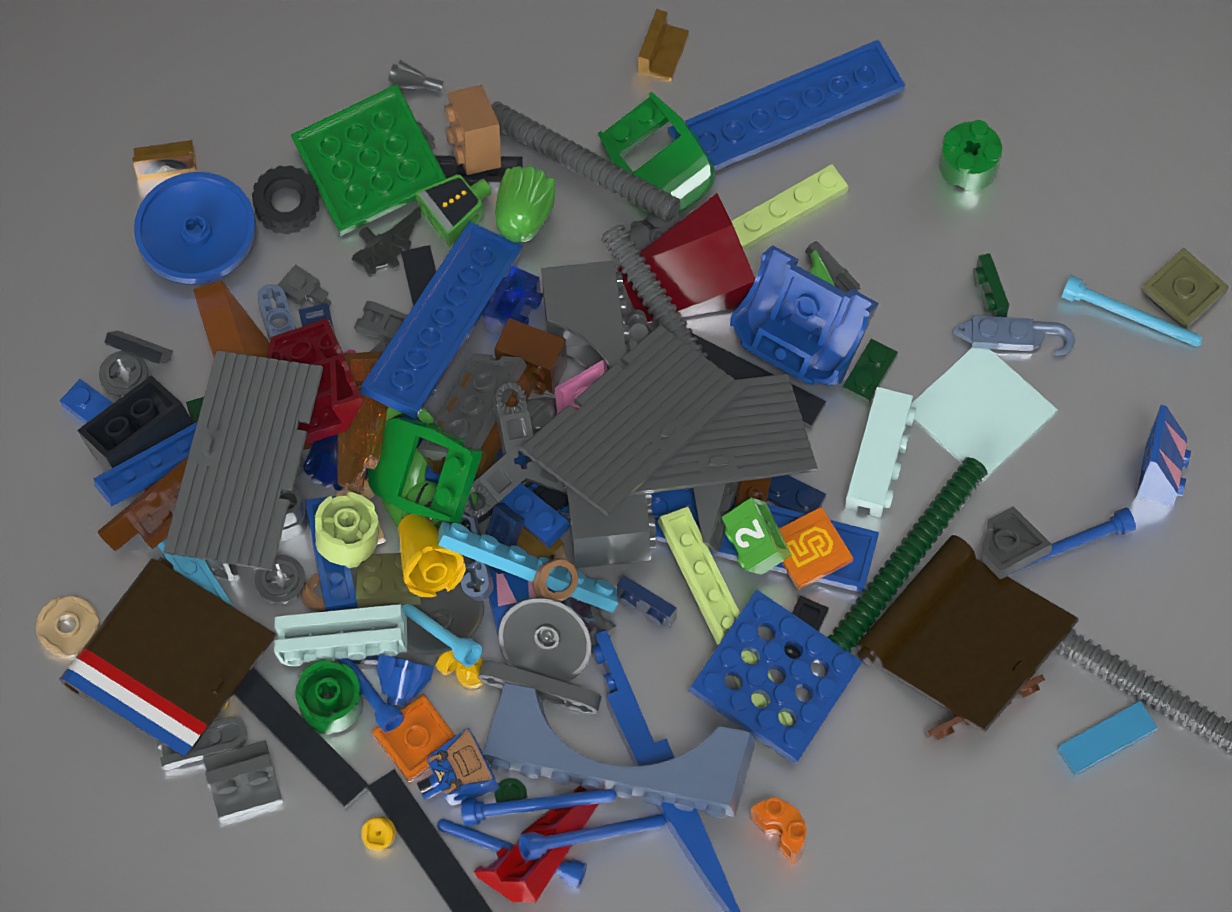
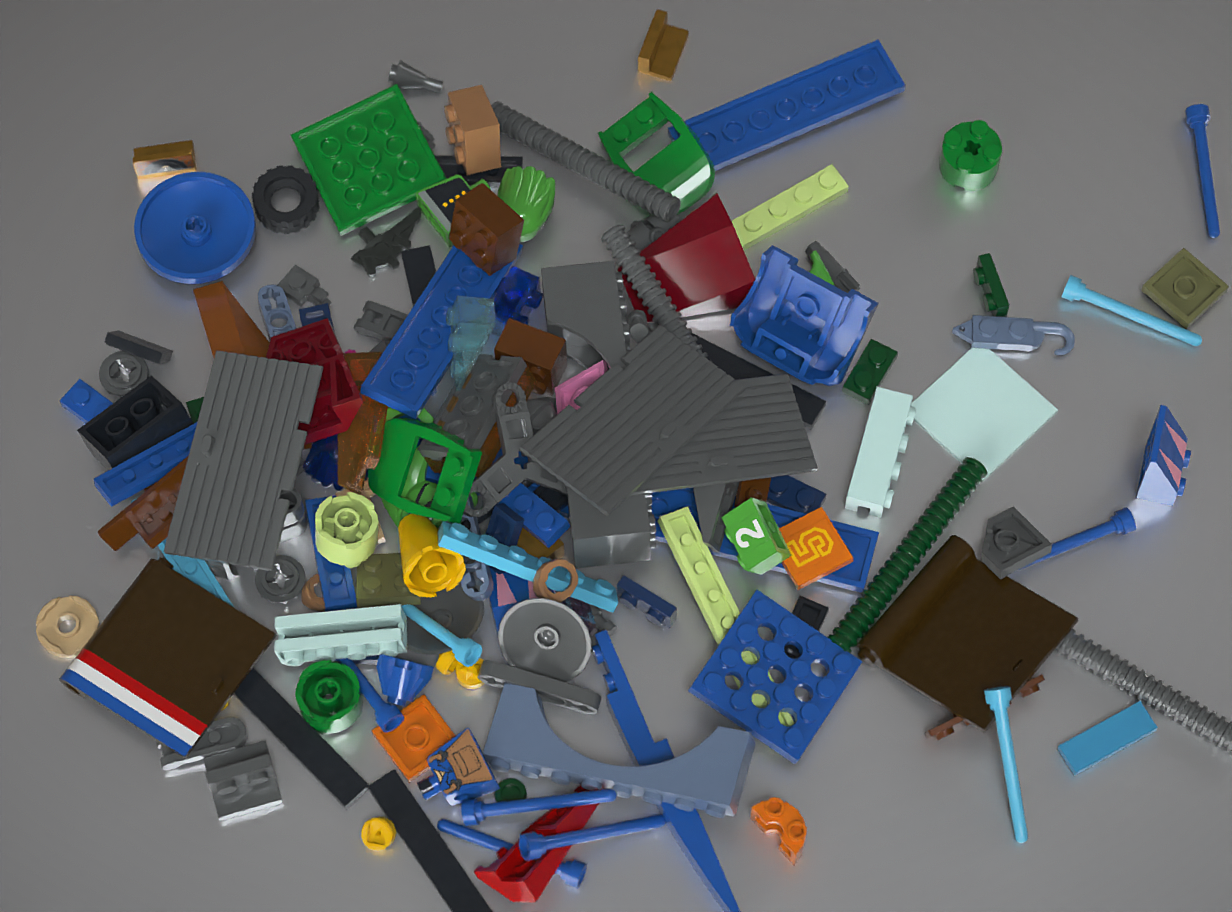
none -> clear light blue slope [446,295,496,391]
none -> reddish brown brick [449,183,524,276]
none -> medium azure piece [984,686,1028,843]
none -> blue piece [1185,104,1220,238]

